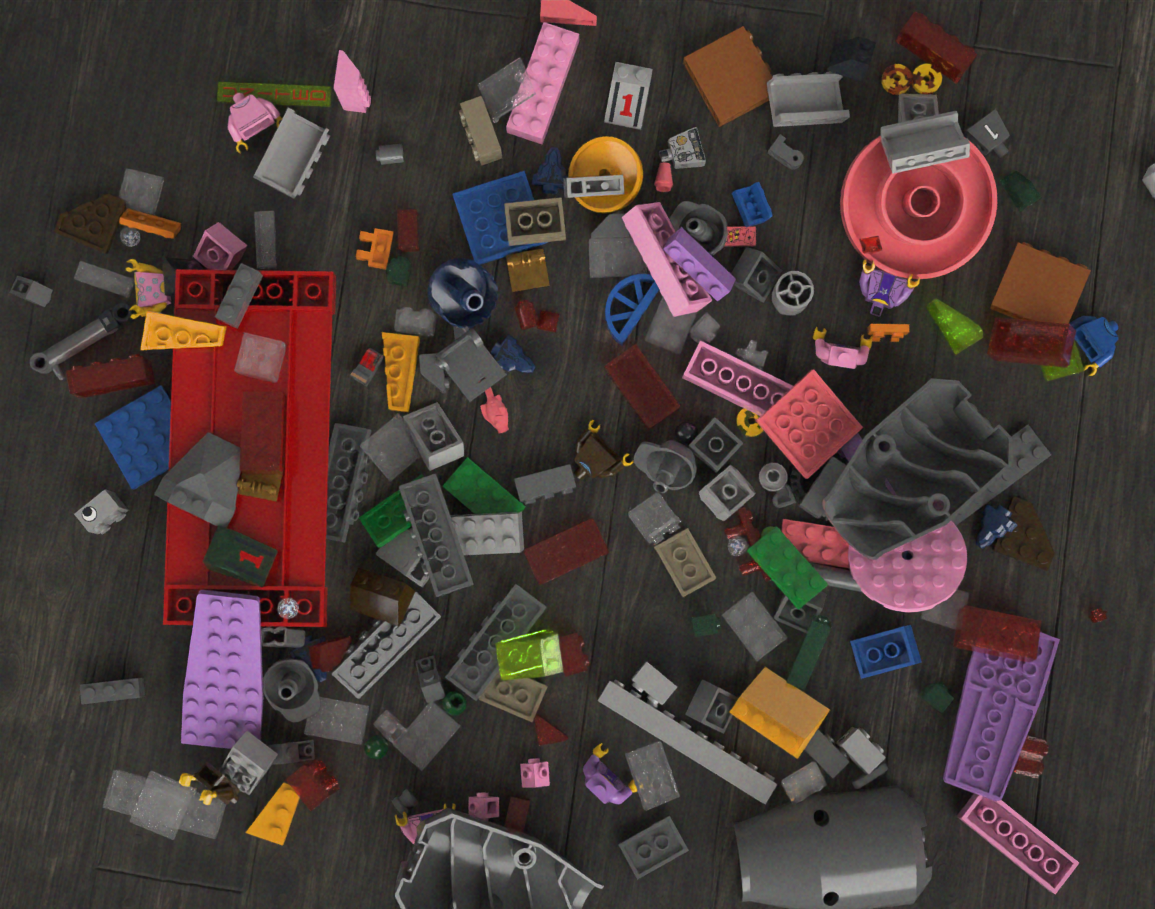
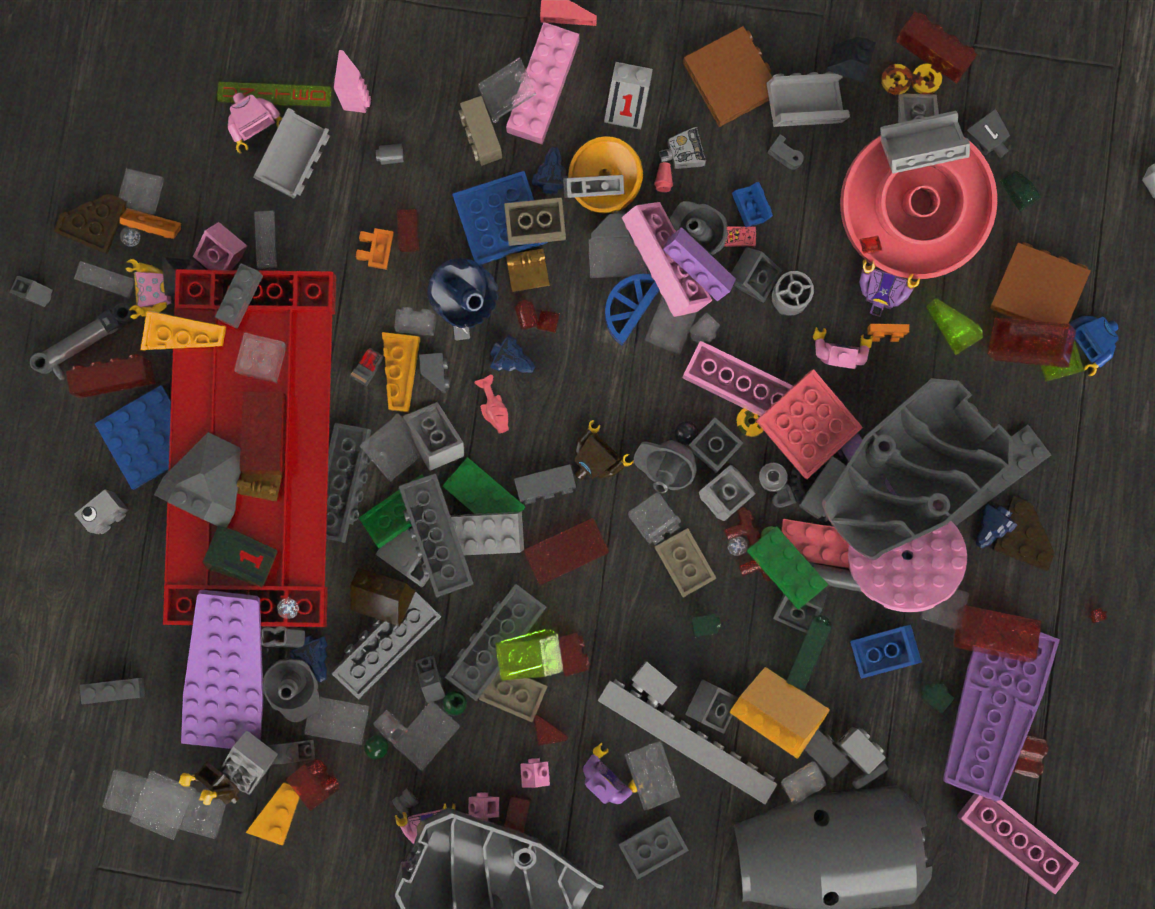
clear red slope [308,637,352,672] -> none
clear green brick [386,256,412,287] -> none
dark grey door [434,328,507,402] -> none
clear red brick [604,344,680,431] -> none
clear plate [722,592,787,661] -> none
clear piece [735,340,768,370] -> none

